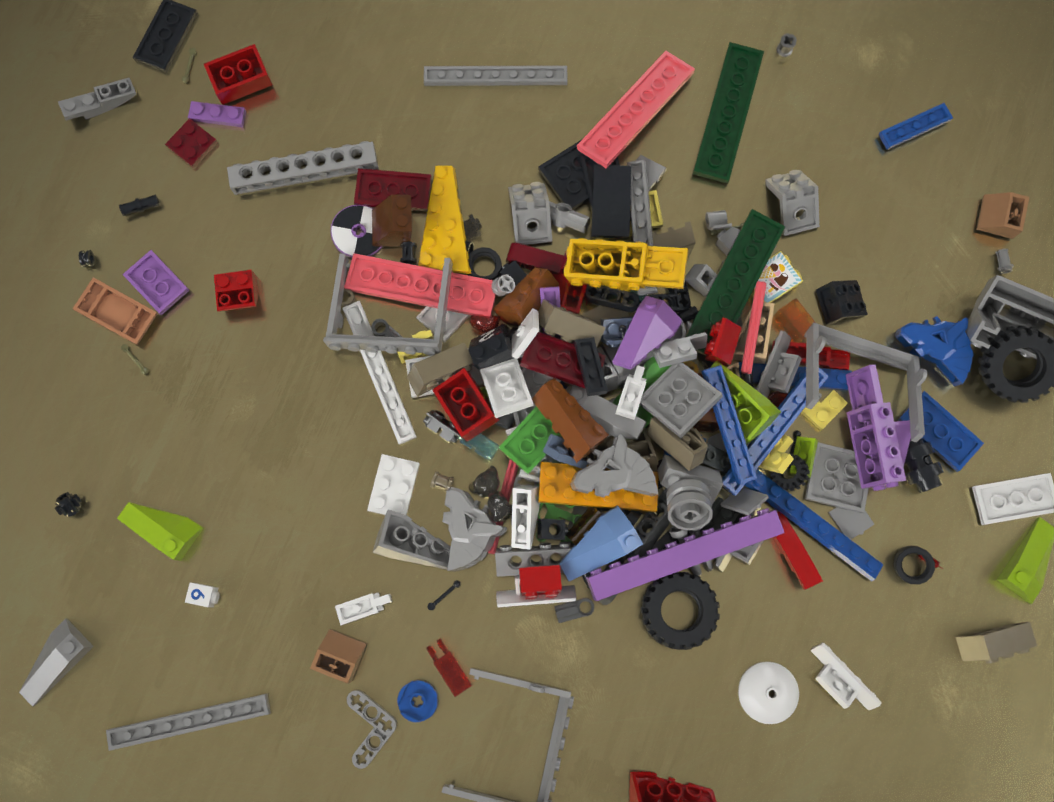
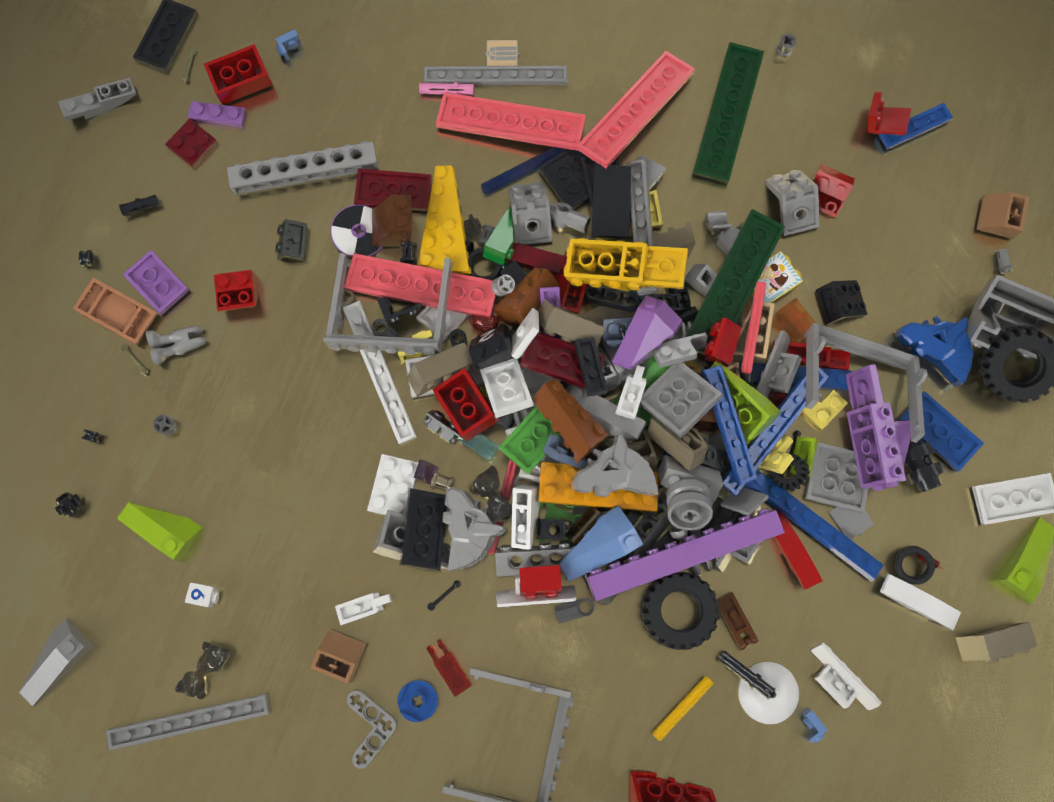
none -> black bush [81,429,102,444]
none -> light grey piece [146,326,206,365]
none -> flat silver wheel [153,415,177,436]
none -> clear smoke animal [175,641,231,700]
none -> medium blue bracket [275,29,301,61]
none -> pearl dark grey bracket [275,219,307,261]
none -> black bracket [377,296,421,323]
none -> black plate [399,488,447,572]
none -> plate [413,459,438,484]
none -> bright pink pin [419,82,474,96]
none -> coral plate [436,92,586,151]
none -> black bush [449,329,467,347]
none -> flat silver bush [476,225,495,247]
none -> clear blue axle [481,147,563,194]
none -> slope [483,207,514,266]
none -> piece [485,40,520,66]
none -> yellow axle [652,676,713,741]
none -> reddish brown plate [716,592,759,651]
none -> black pin [718,651,776,699]
none -> medium blue bracket [802,708,828,743]
none -> red slope [812,164,855,218]
none -> red bracket [868,92,911,135]
none -> white slope [880,574,961,630]

